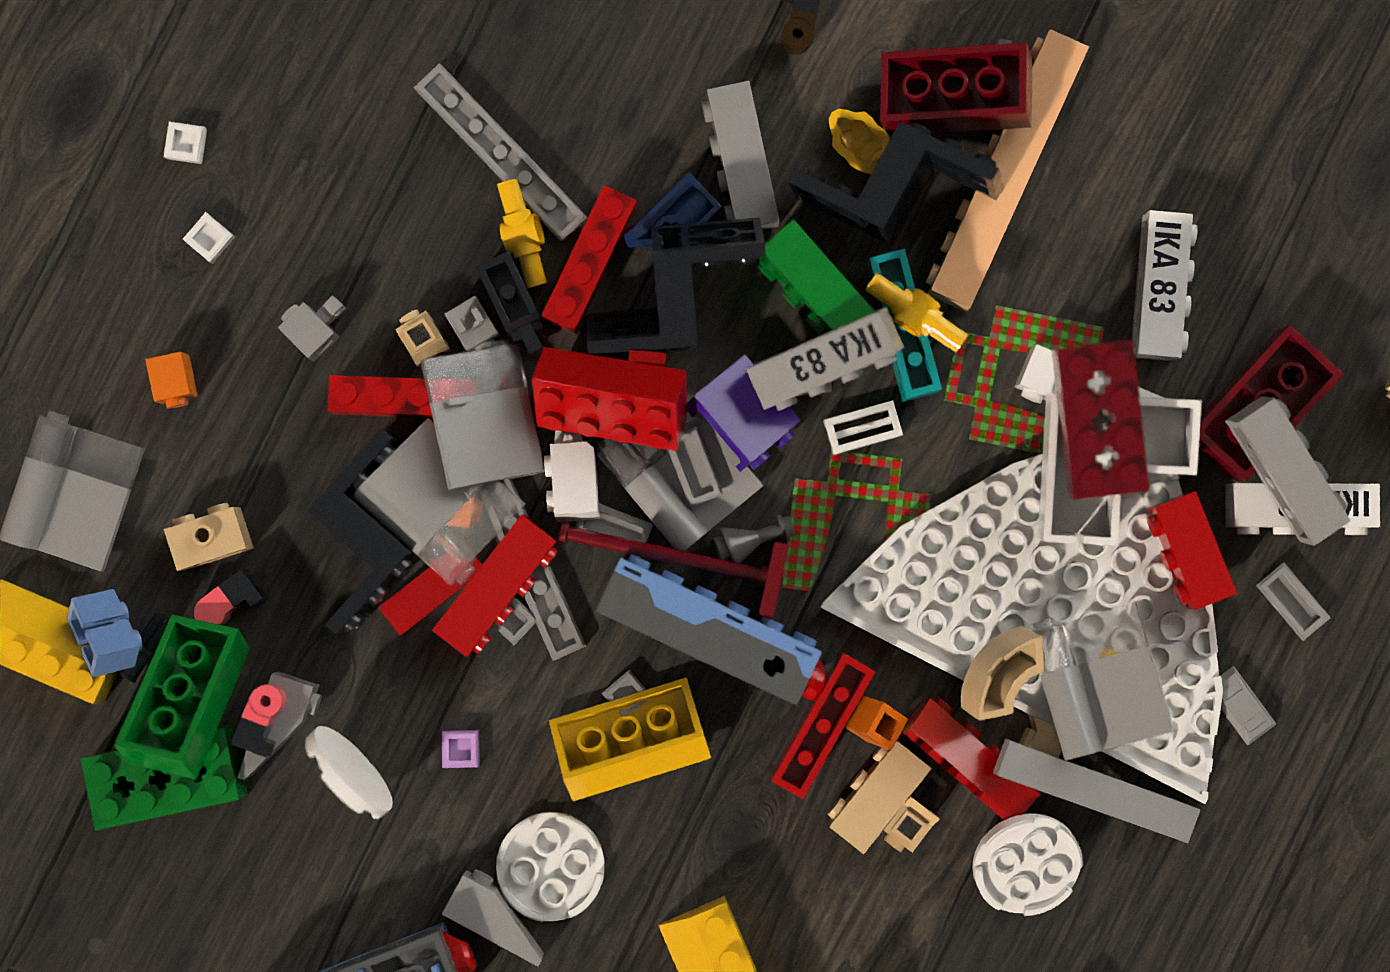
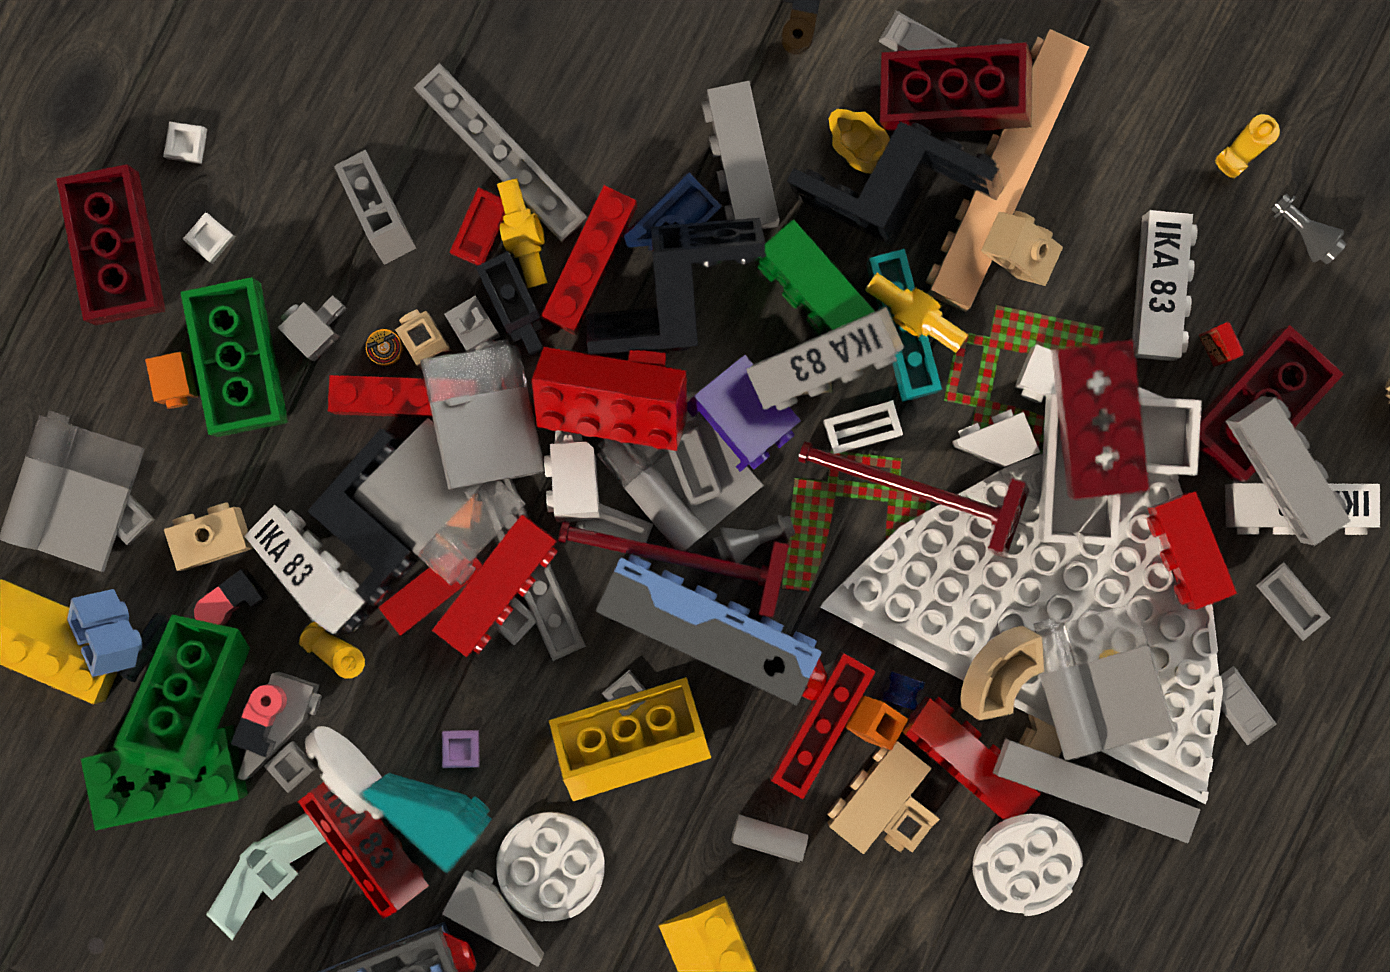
none -> dark red brick [56,164,166,325]
none -> light grey tile [117,495,155,545]
none -> green brick [180,277,288,437]
none -> light aqua plate [206,813,326,940]
none -> white brick [245,505,364,634]
none -> light grey tile [264,741,317,793]
none -> red brick [298,782,429,919]
none -> yellow piece [299,621,365,678]
none -> light grey slope [334,150,416,265]
none -> teal slope [362,773,492,872]
none -> tile [366,329,403,366]
none -> red tile [450,187,506,266]
none -> light grey brick [730,814,808,863]
none -> dark red tile [798,441,1030,559]
none -> light grey tile [878,11,958,51]
none -> clear blue wheel [882,671,925,710]
none -> white slope [952,409,1040,467]
none -> tan brick [981,211,1063,286]
none -> red tile [1199,322,1244,367]
none -> yellow piece [1215,114,1280,178]
none -> dark grey piece [1270,193,1347,265]

